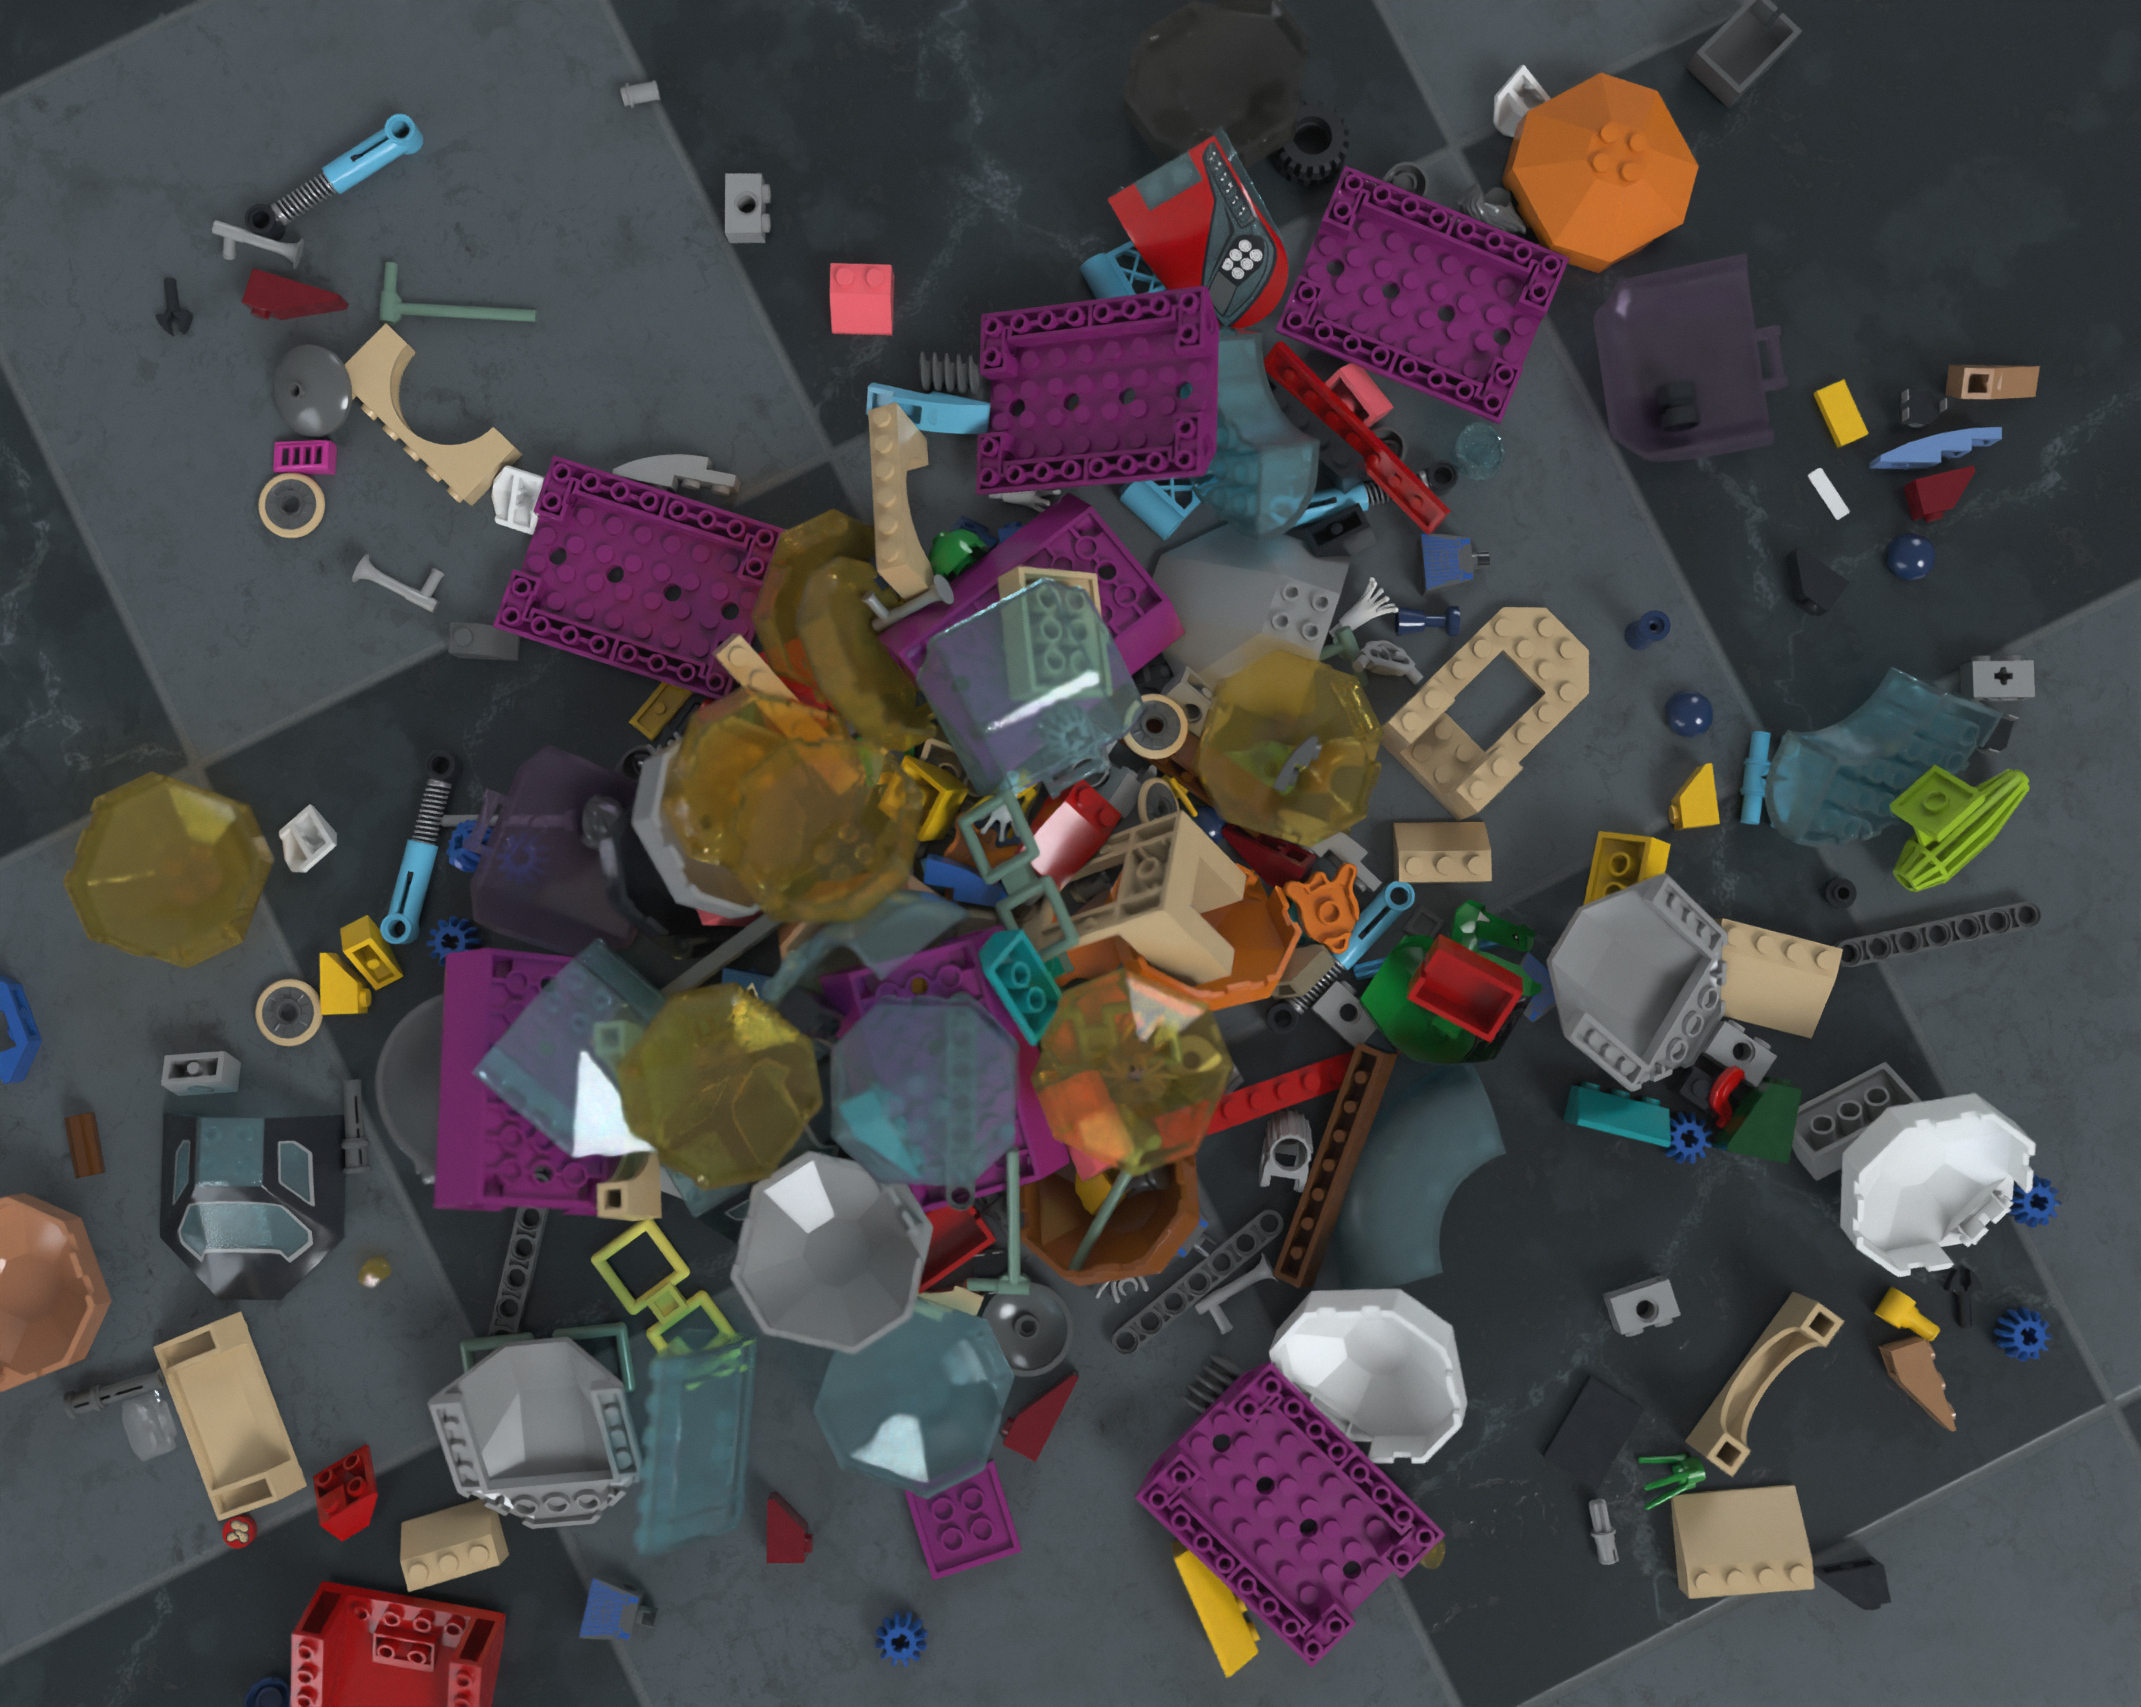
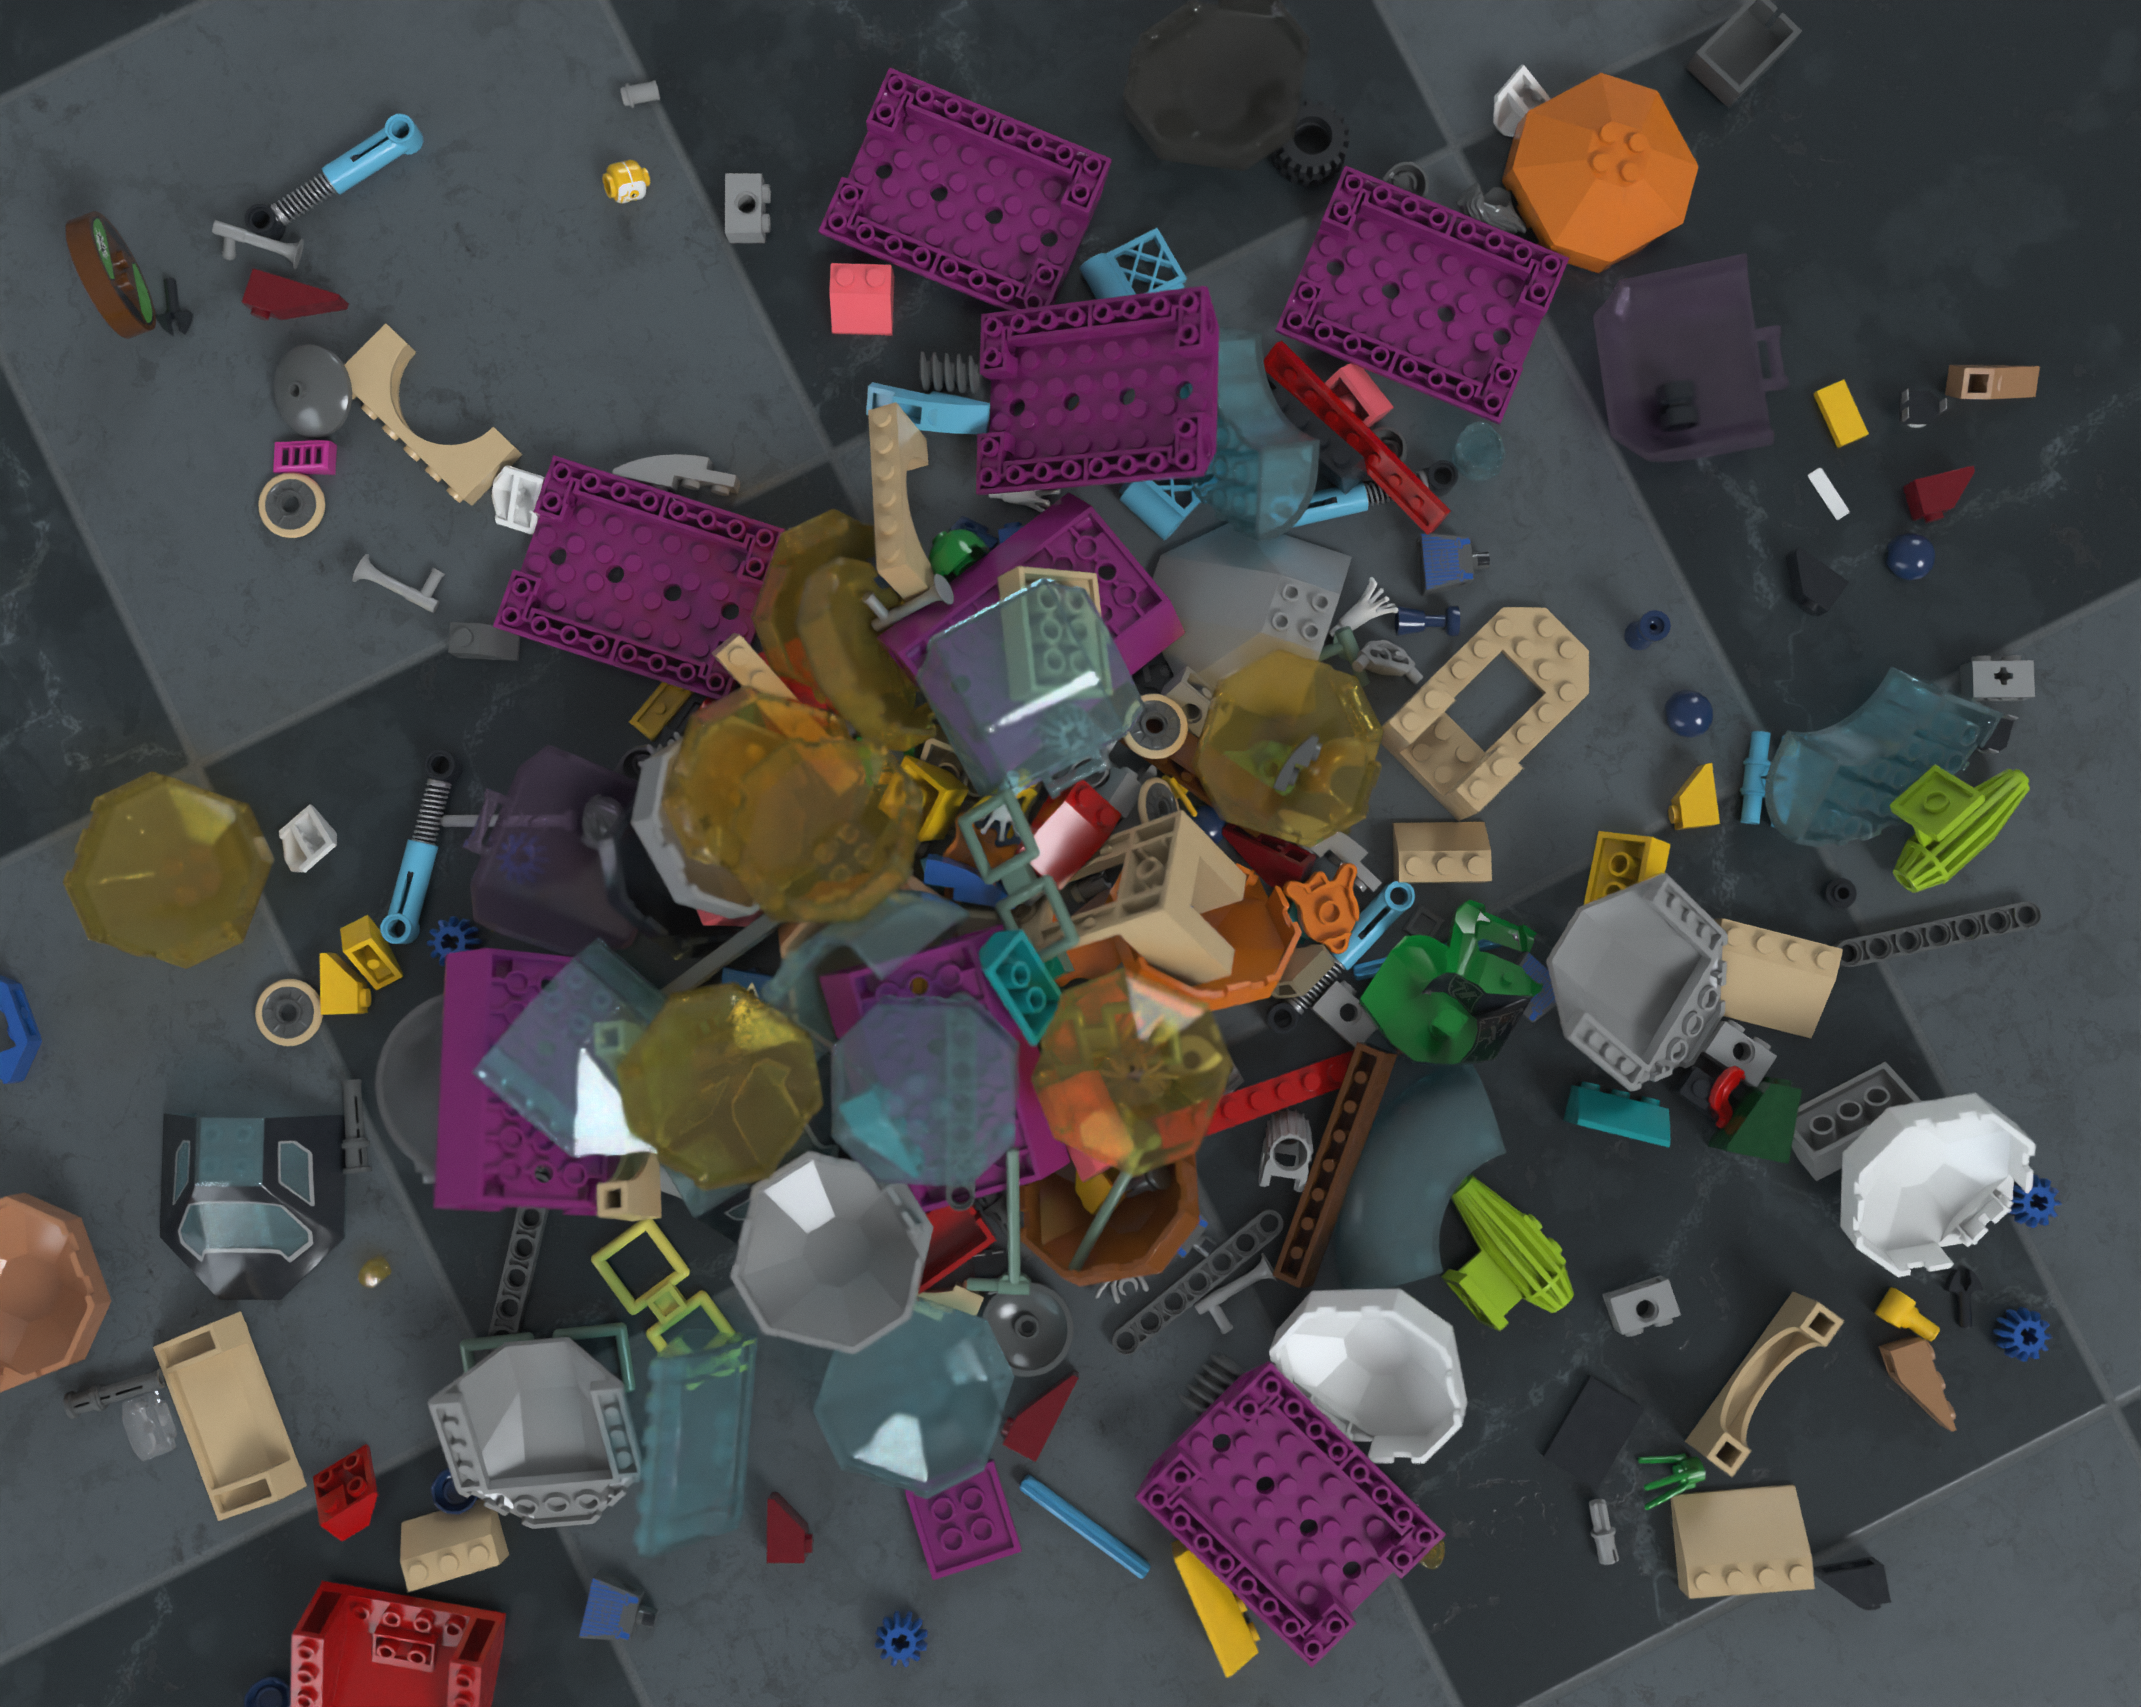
reddish brown axle [64,1112,106,1179] -> none
light grey brick [161,1051,241,1096] -> none
tile [222,1514,257,1549] -> none
sand green bar [379,262,538,325] -> none
blue gear [447,820,497,873] -> none
black brick [775,984,846,1040] -> none
windscreen [1108,126,1289,330] -> none
black slope [1304,503,1378,557] -> none
red piece [1407,933,1523,1043] -> none
blue gear [1660,1112,1713,1164] -> none
medium blue slope [1869,427,2002,469] -> none
none -> reddish brown brick [65,211,156,339]
none -> dark blue hair [431,1467,478,1514]
none -> yellow head [602,160,650,204]
none -> magenta slope [818,67,1112,311]
none -> dark azure axle [1019,1474,1151,1579]
none -> lime piece [1441,1174,1574,1331]

